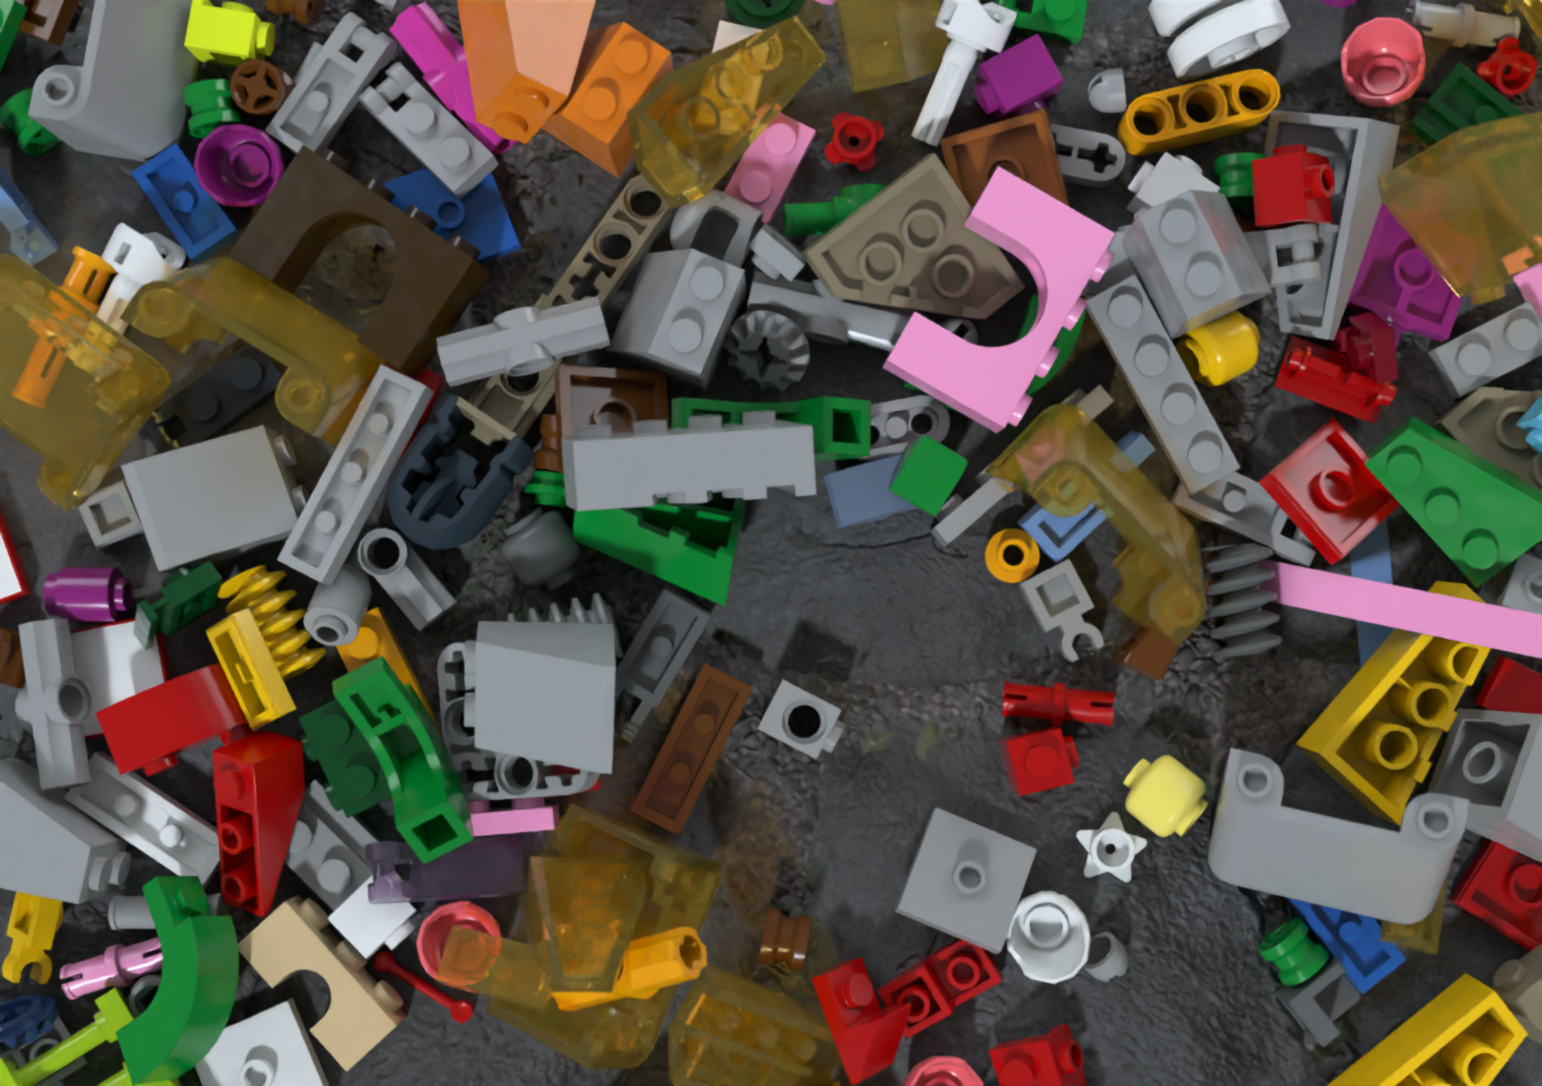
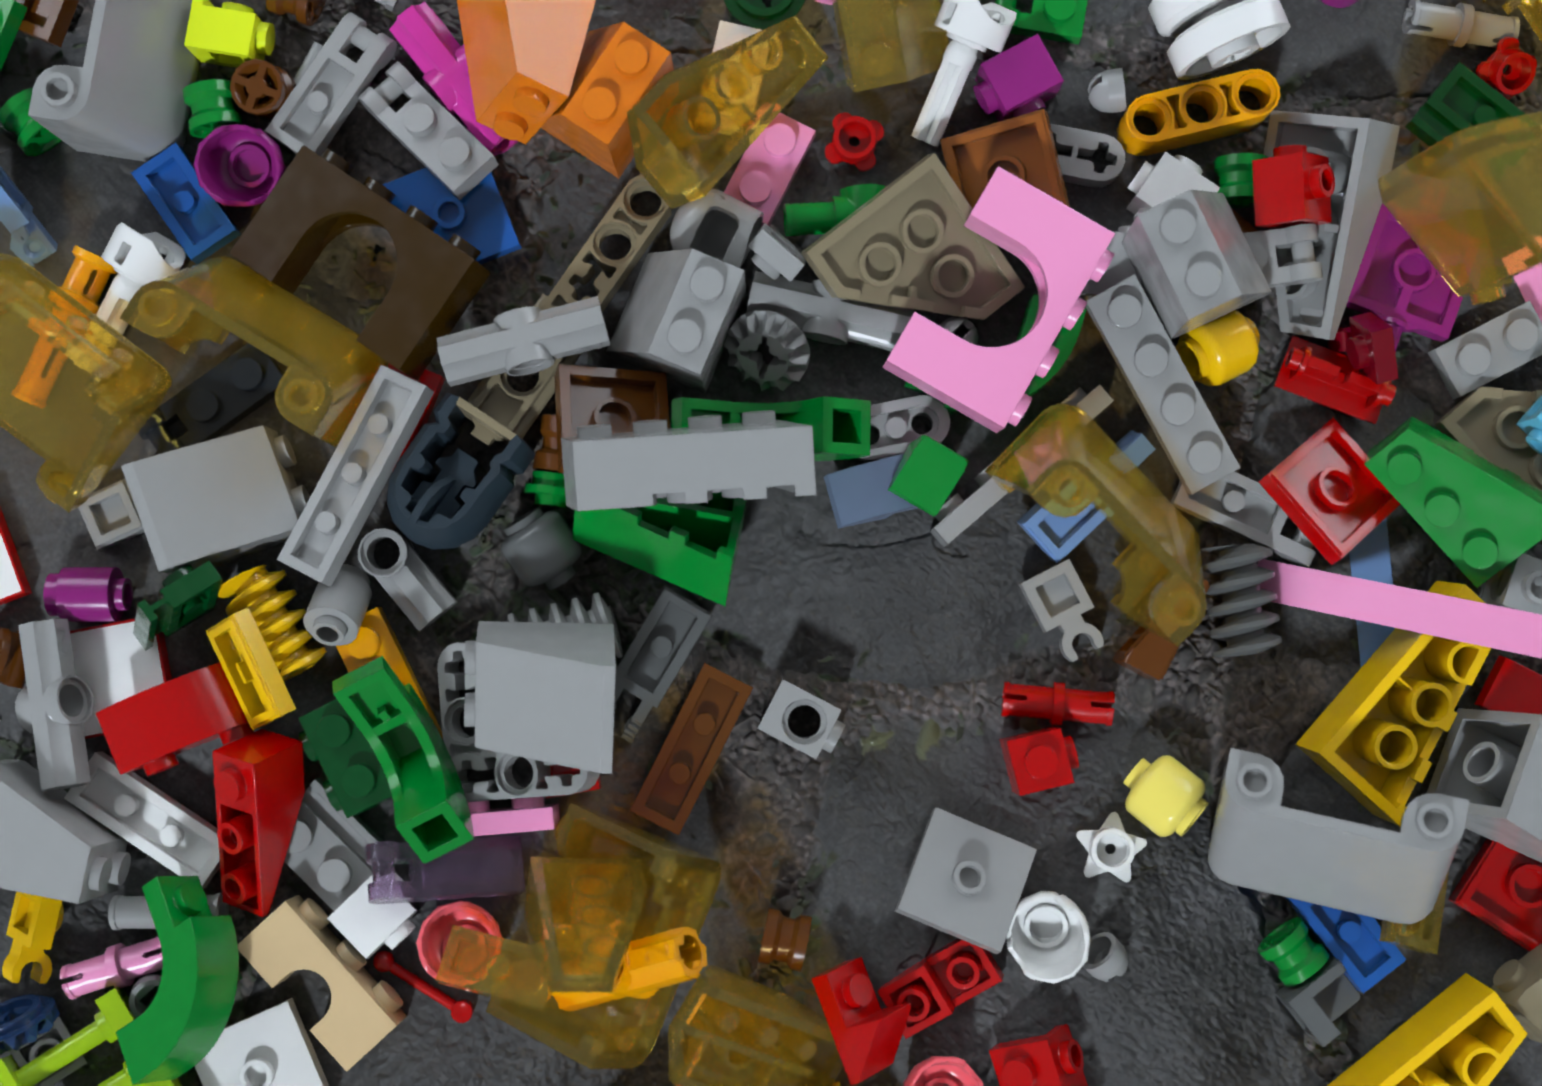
light orange plate [984,528,1040,583] -> none
coral hair [1341,17,1426,107] -> none

